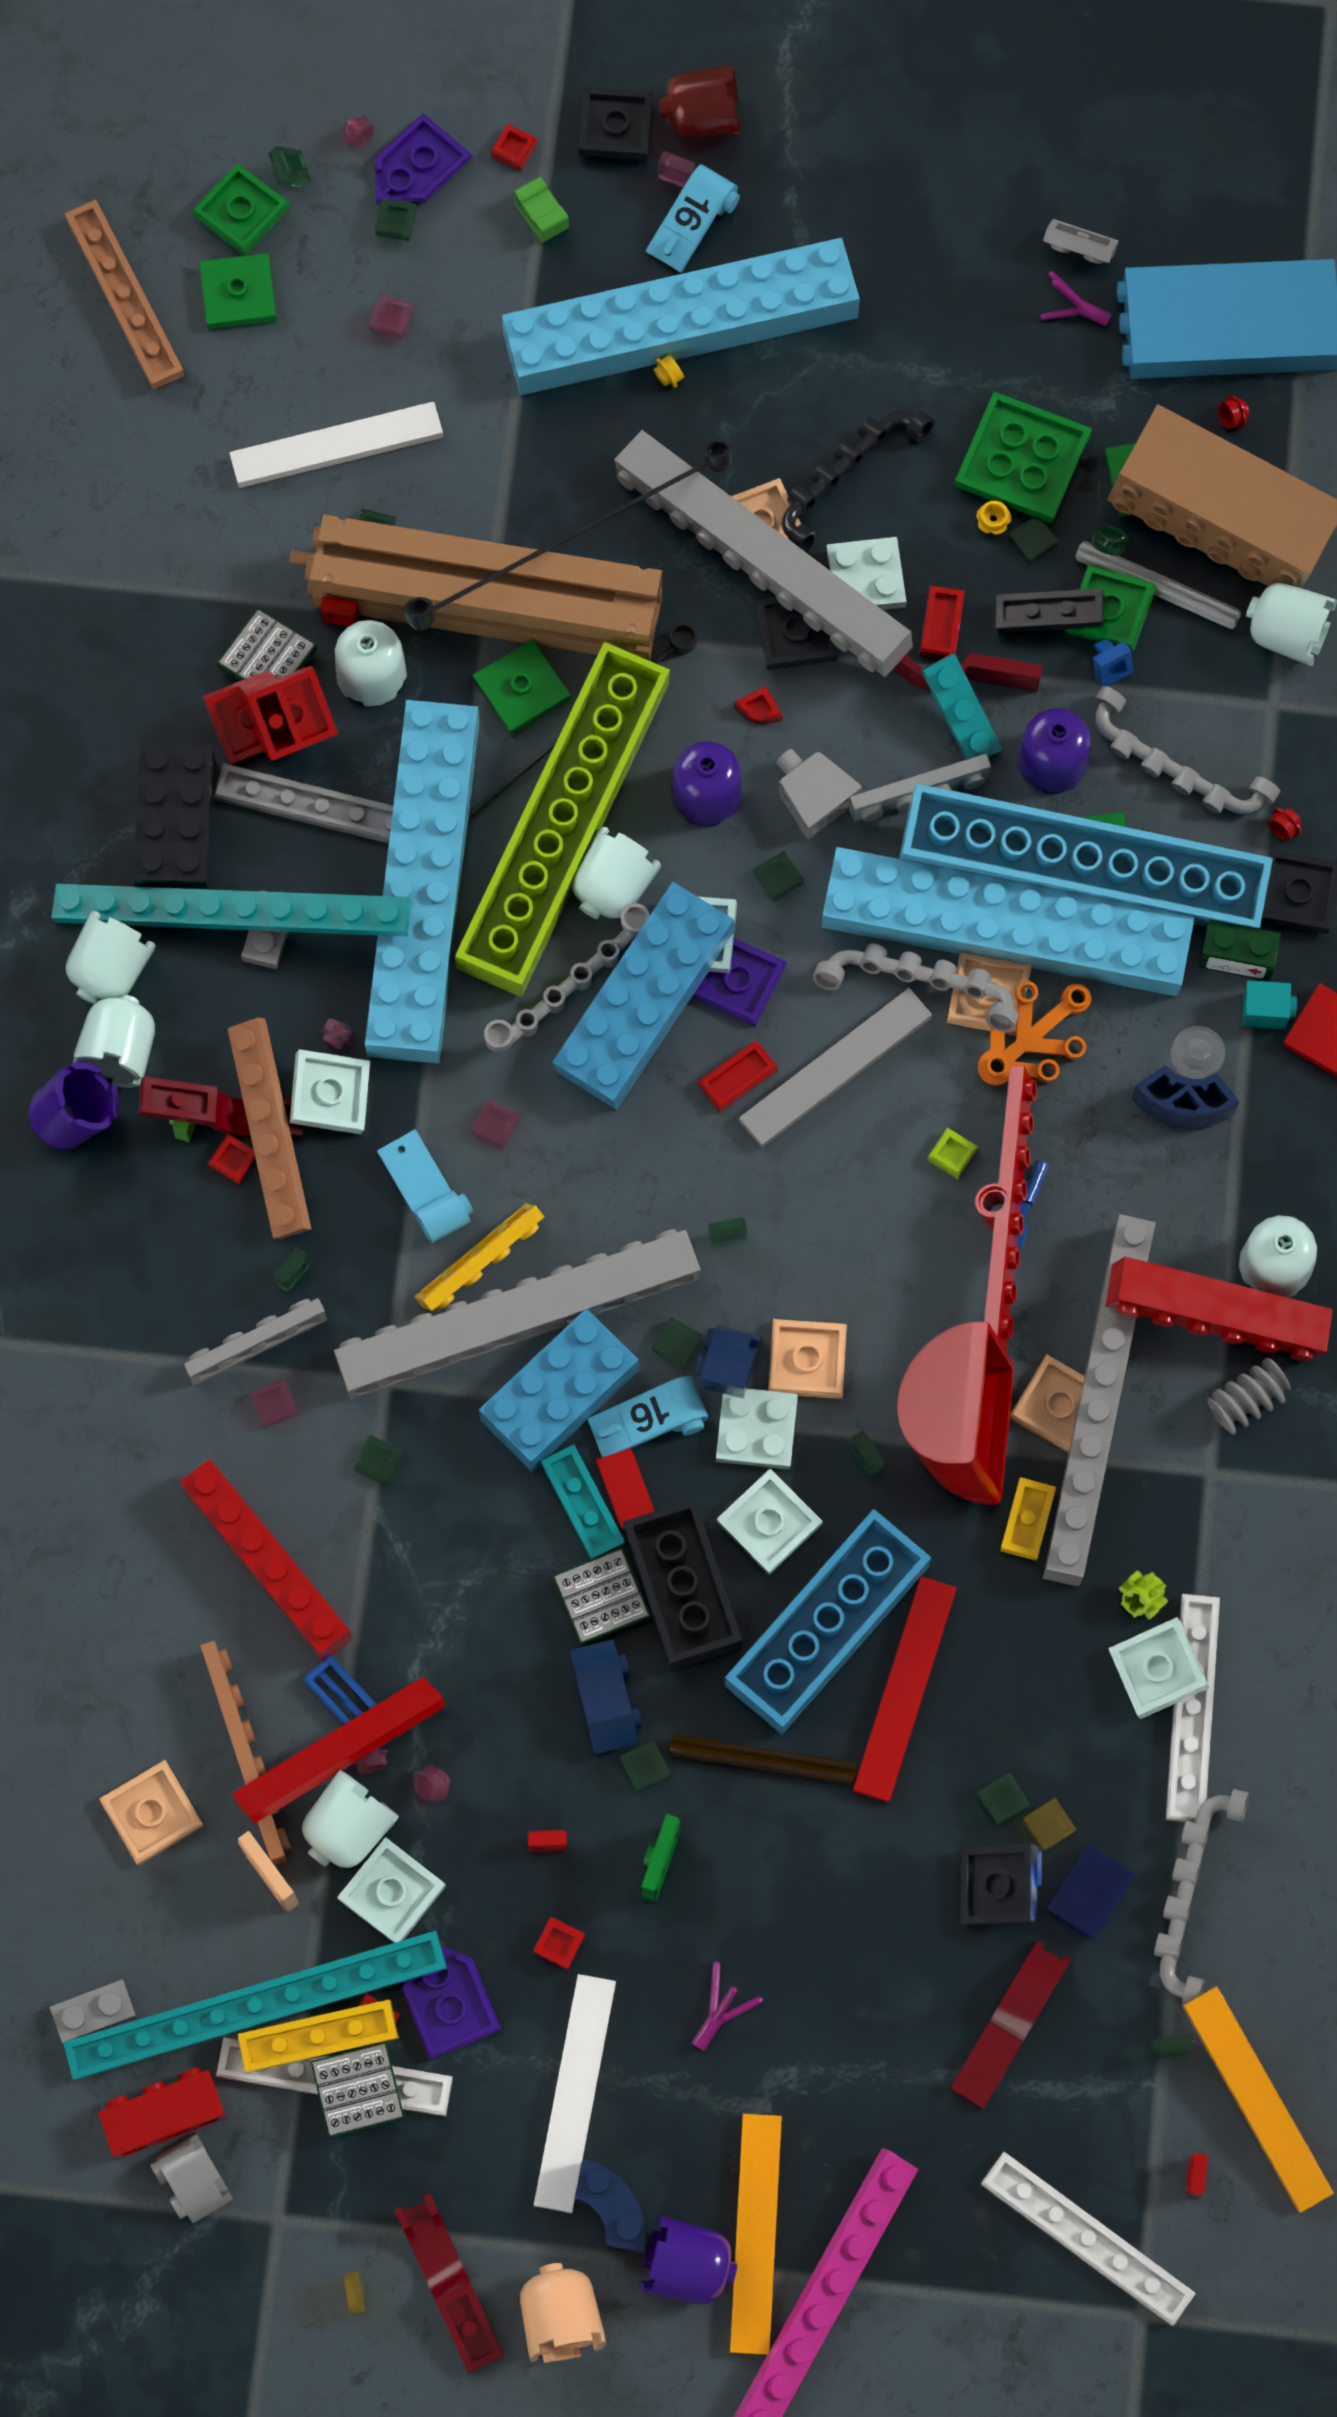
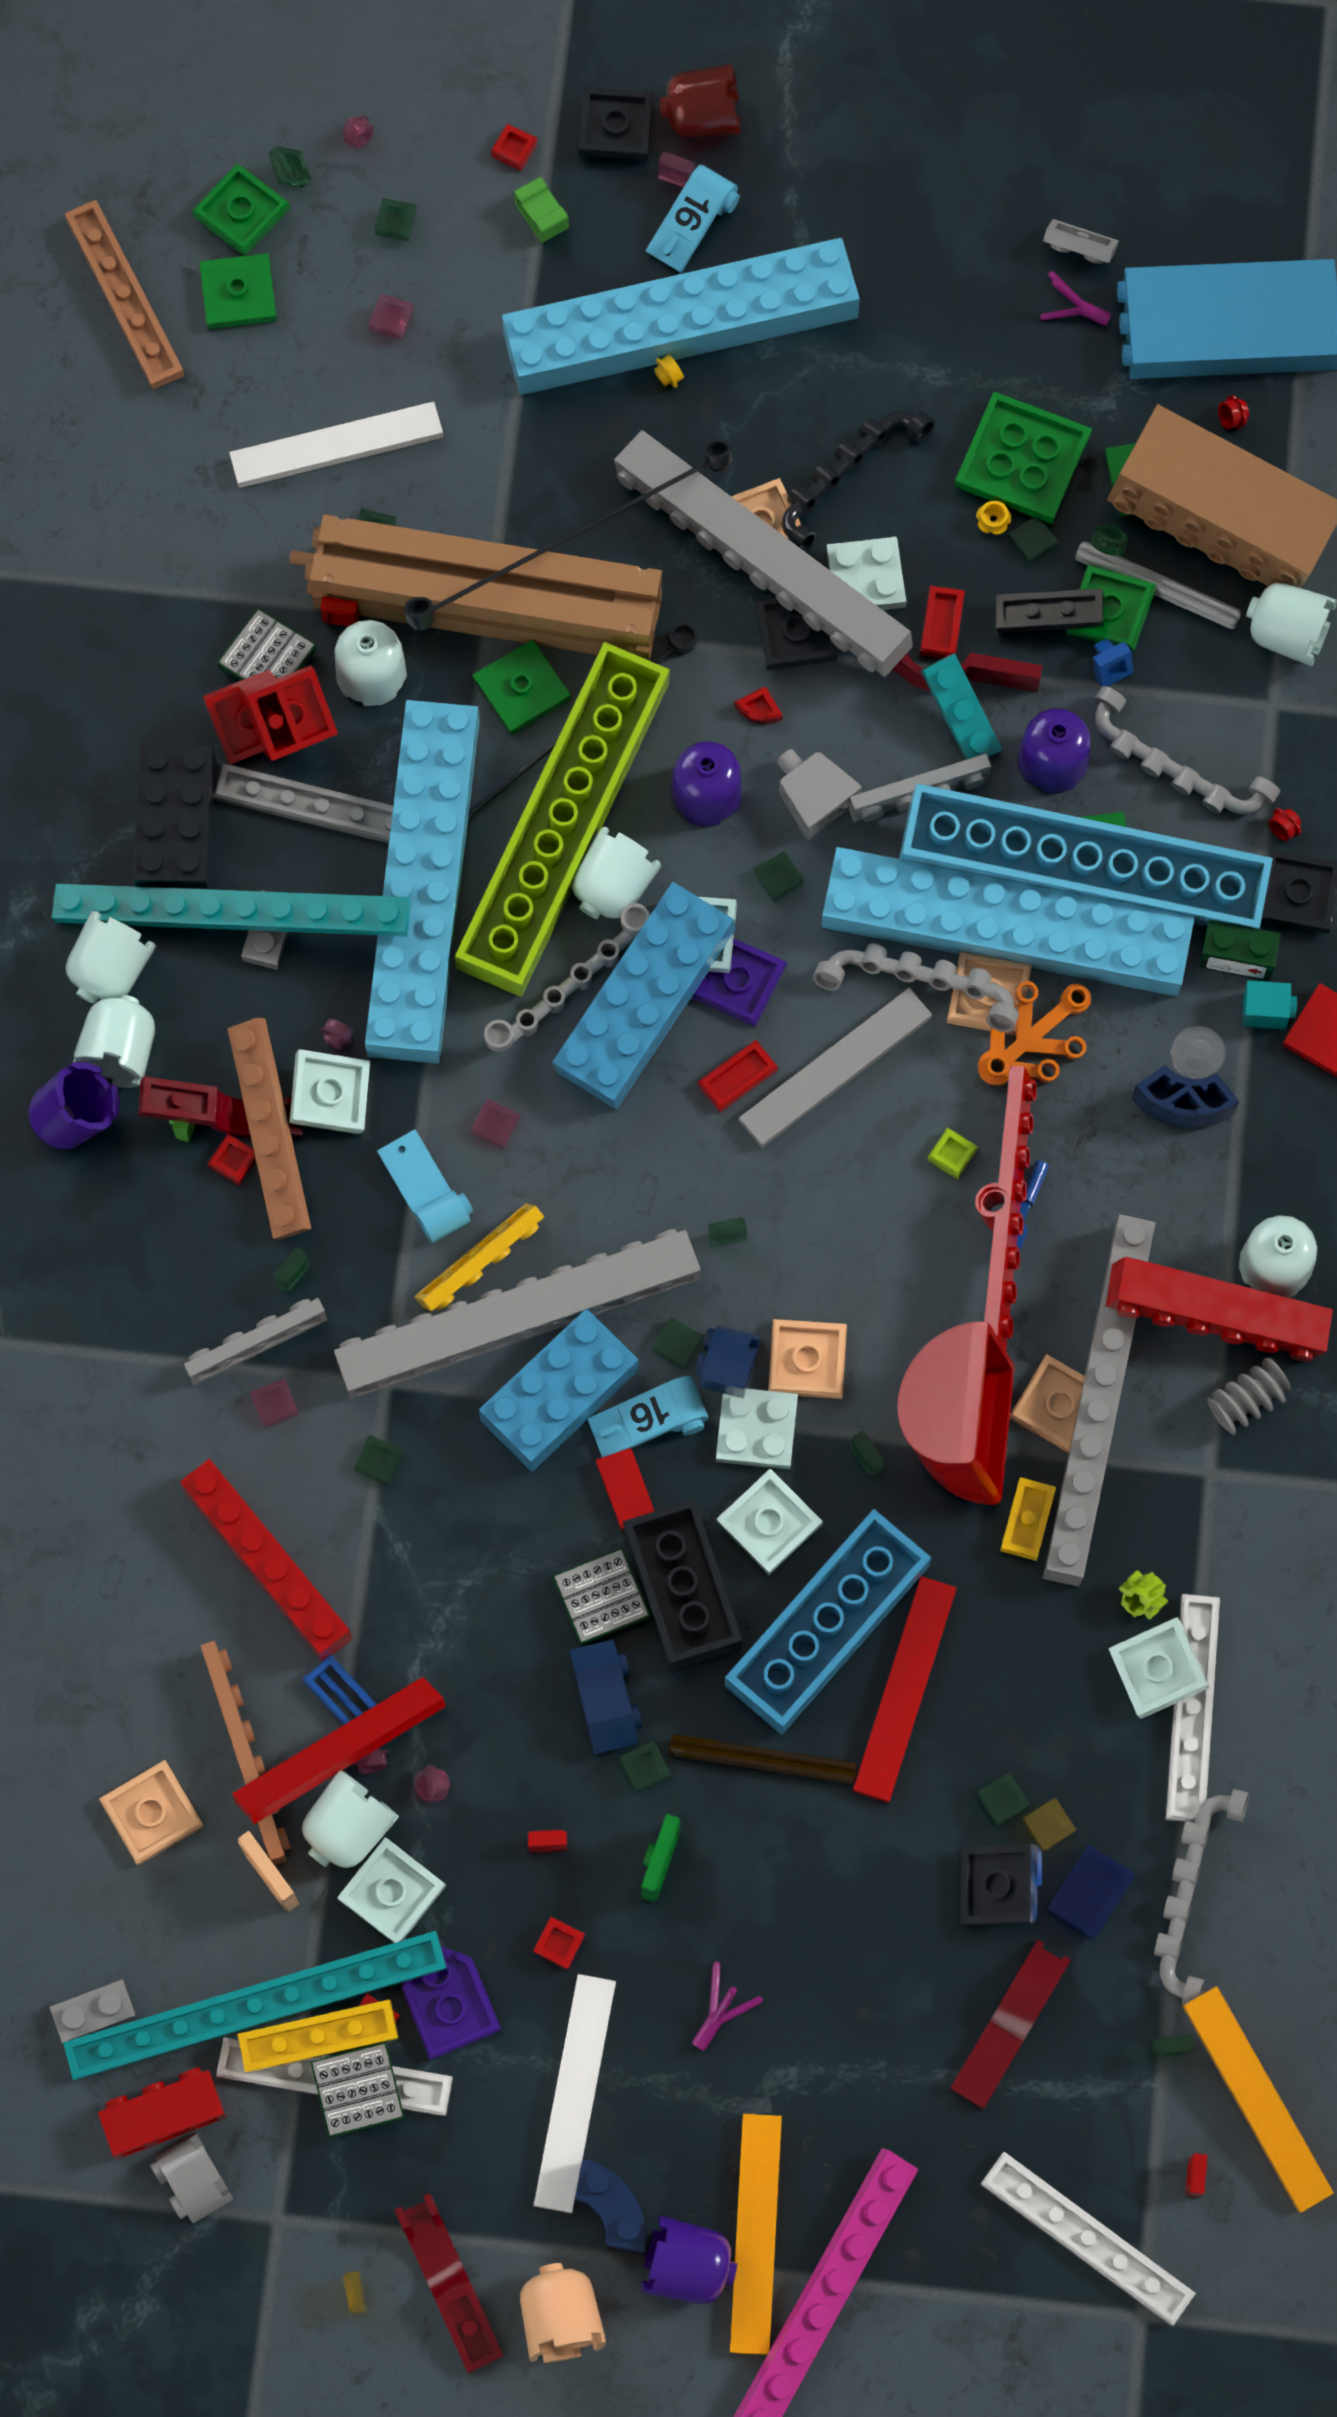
dark purple tile [375,113,473,204] -> none
teal plate [541,1444,625,1560] -> none

